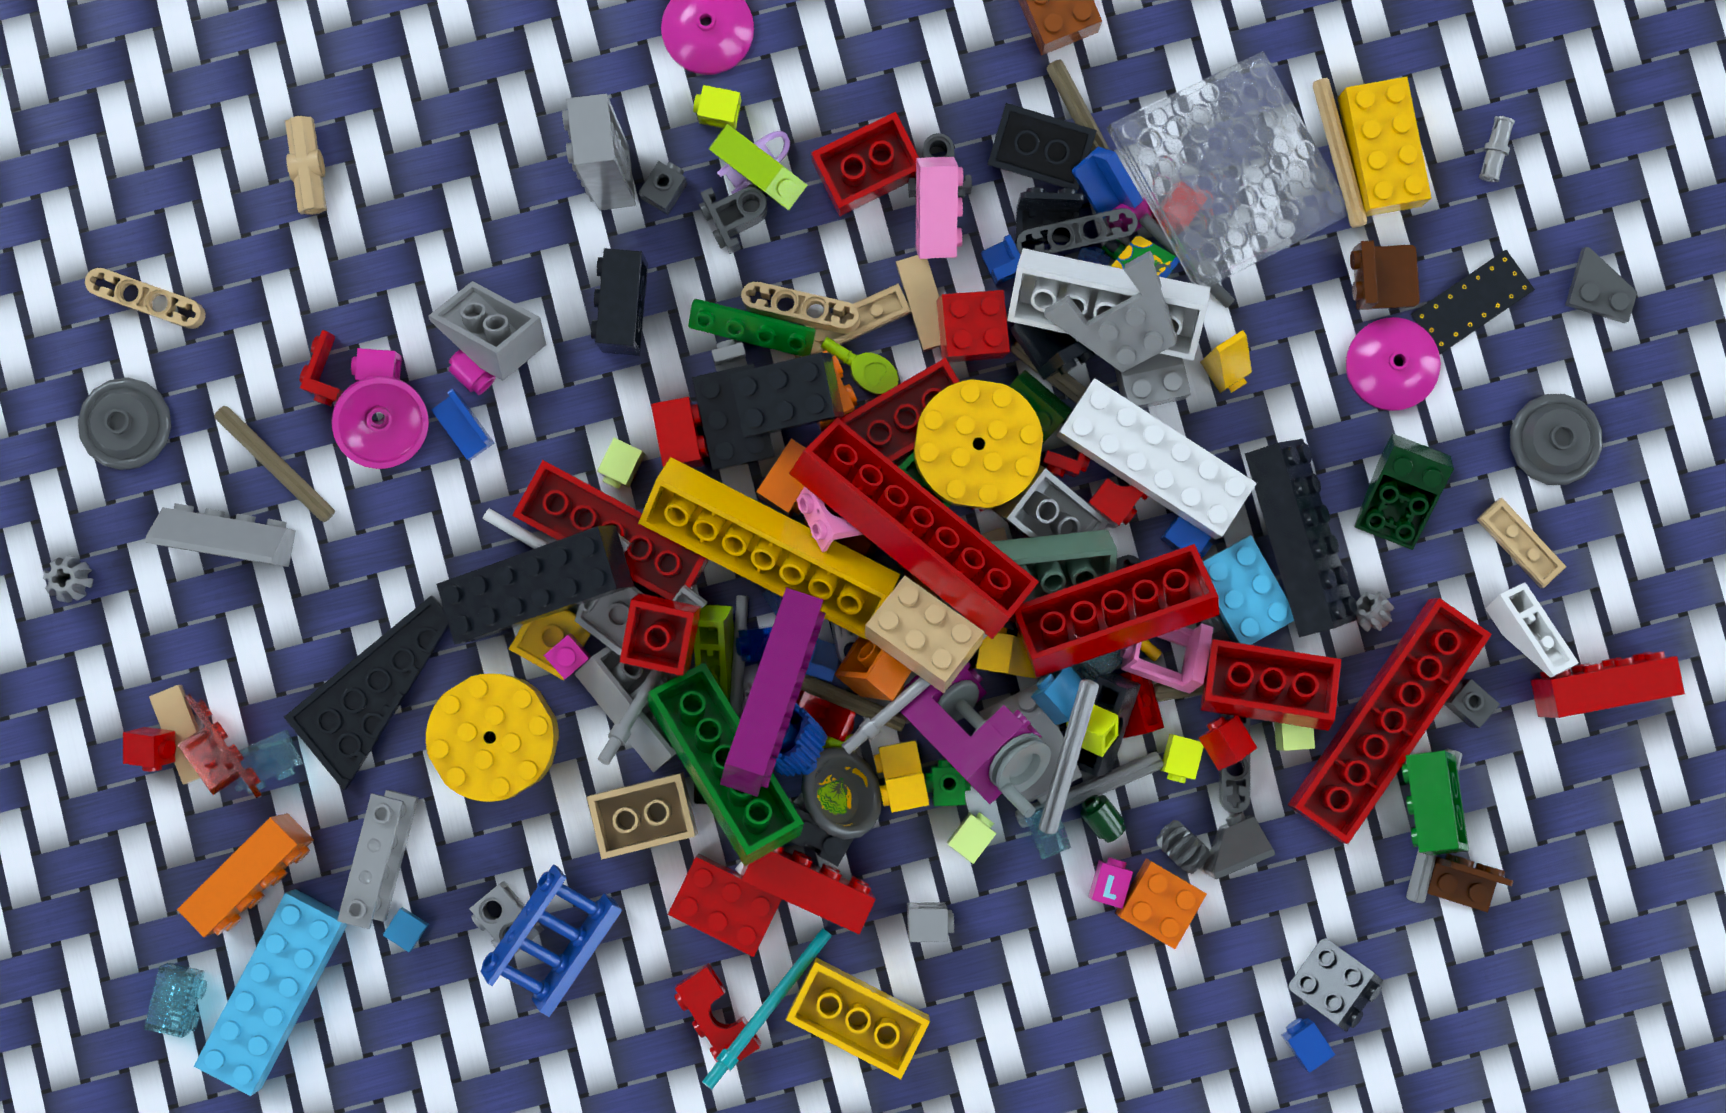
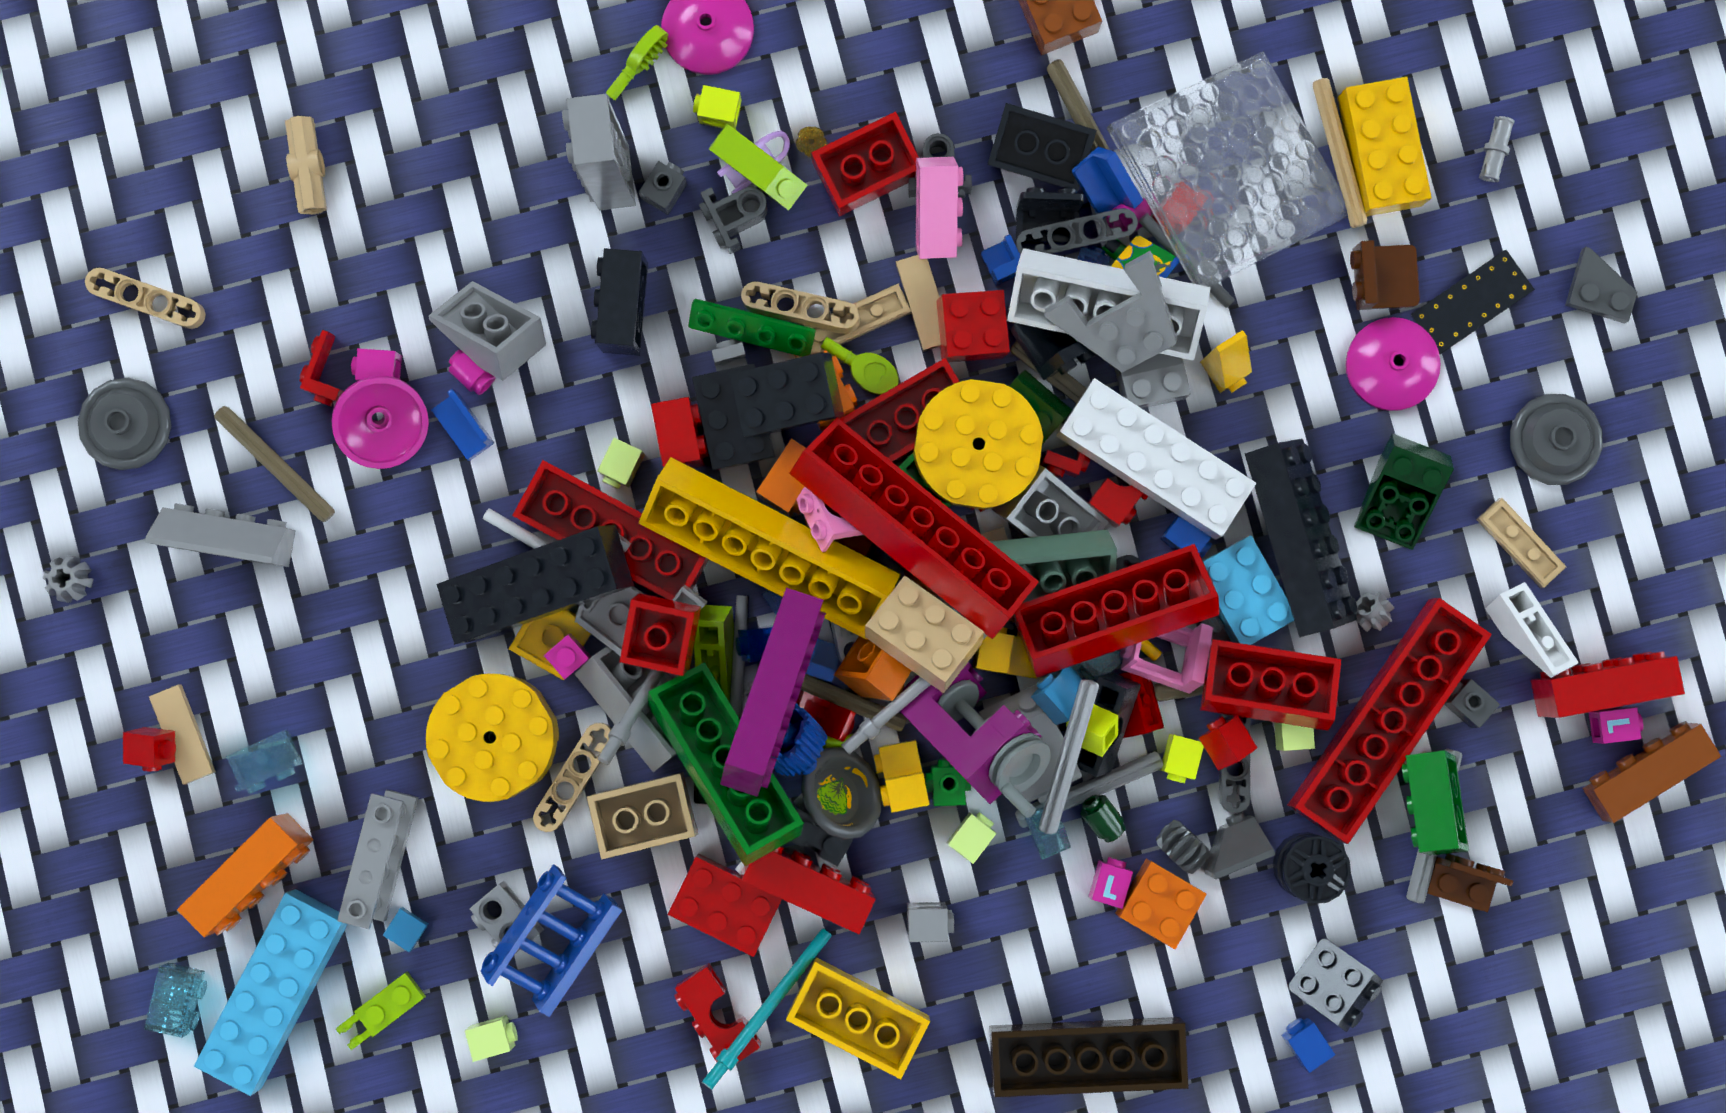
clear red bracket [178,694,262,798] -> none
black wing [284,596,449,790] -> none
none -> lime hinge [336,971,426,1050]
none -> yellowish green brick [465,1015,518,1062]
none -> tan beam [533,723,612,832]
none -> lime piece [606,25,669,100]
none -> clear yellow plate [796,127,827,157]
none -> dark brown brick [989,1017,1189,1097]
none -> black wheel [1273,832,1351,904]
none -> dark orange brick [1582,721,1722,823]
none -> dark pink brick [1588,707,1644,744]

